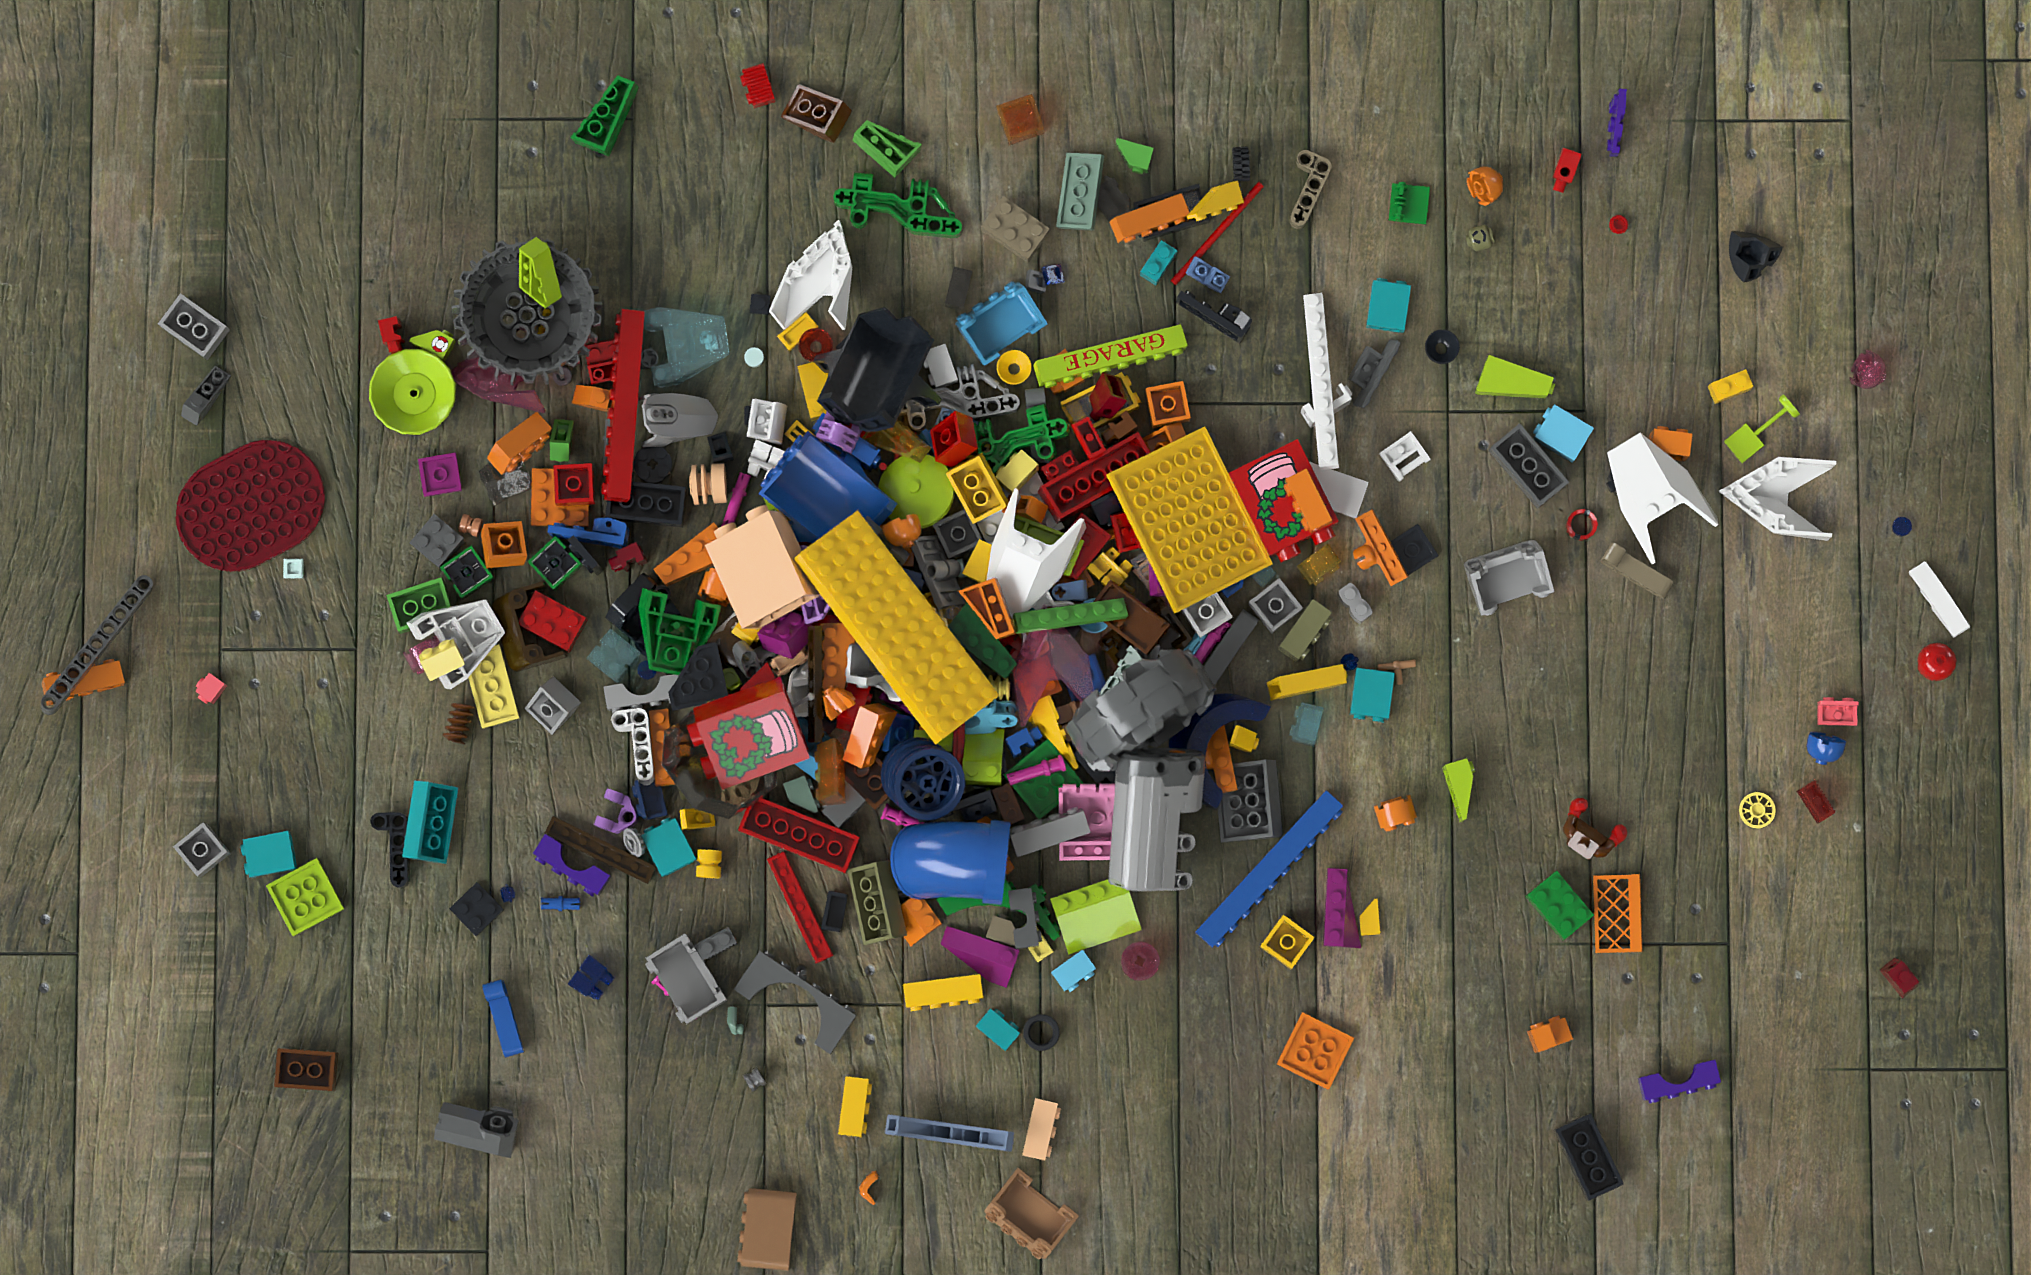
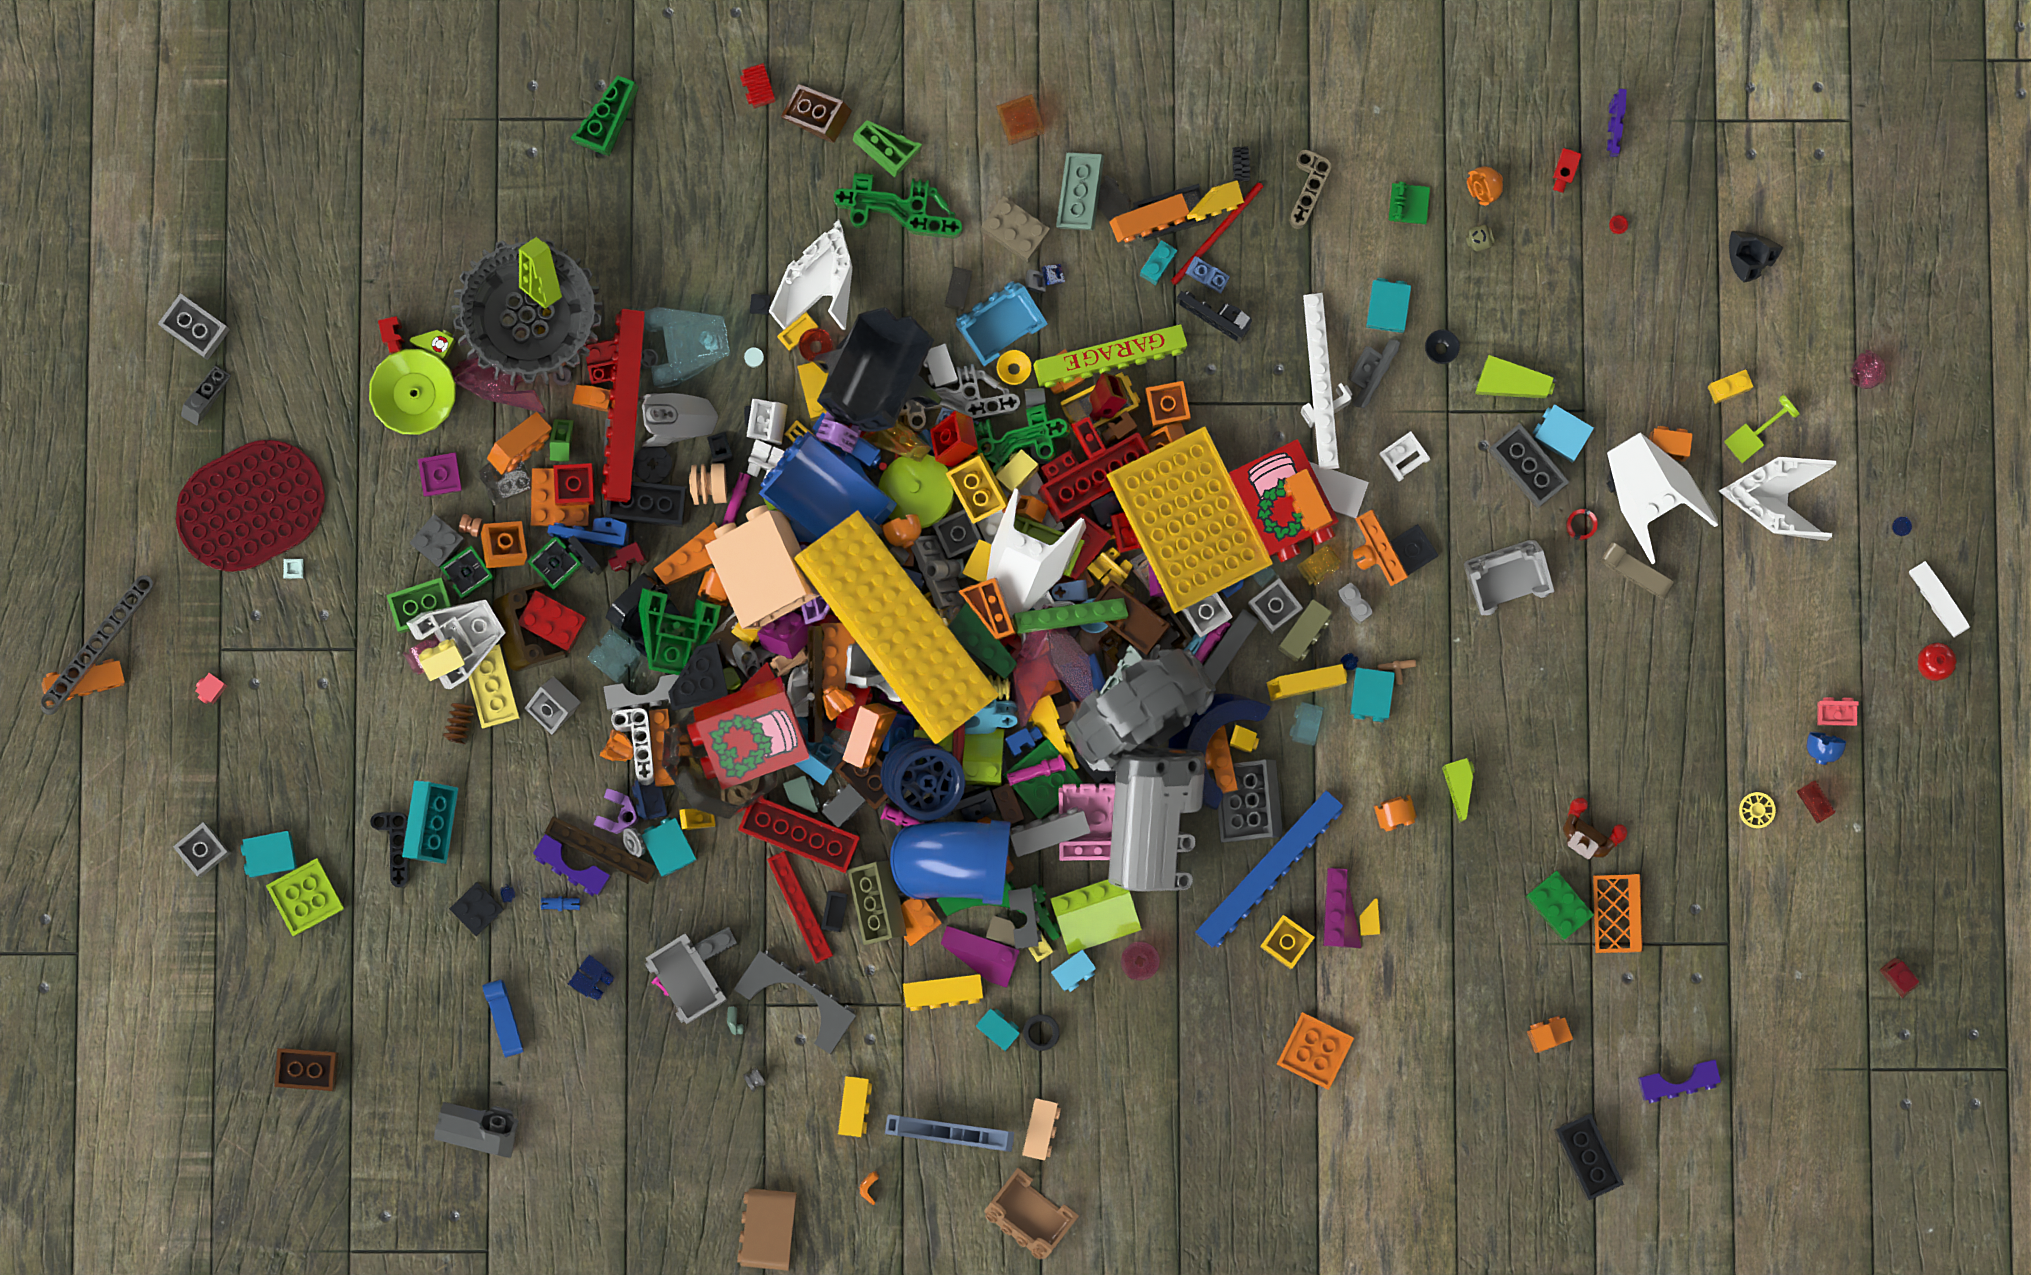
clear blue tile [637,660,657,680] -> none
yellow wheel [696,850,722,878] -> none
clear orange slope [814,738,846,806] -> none
bright green slope [1116,138,1154,174] -> none
none -> orange brick [599,729,634,762]

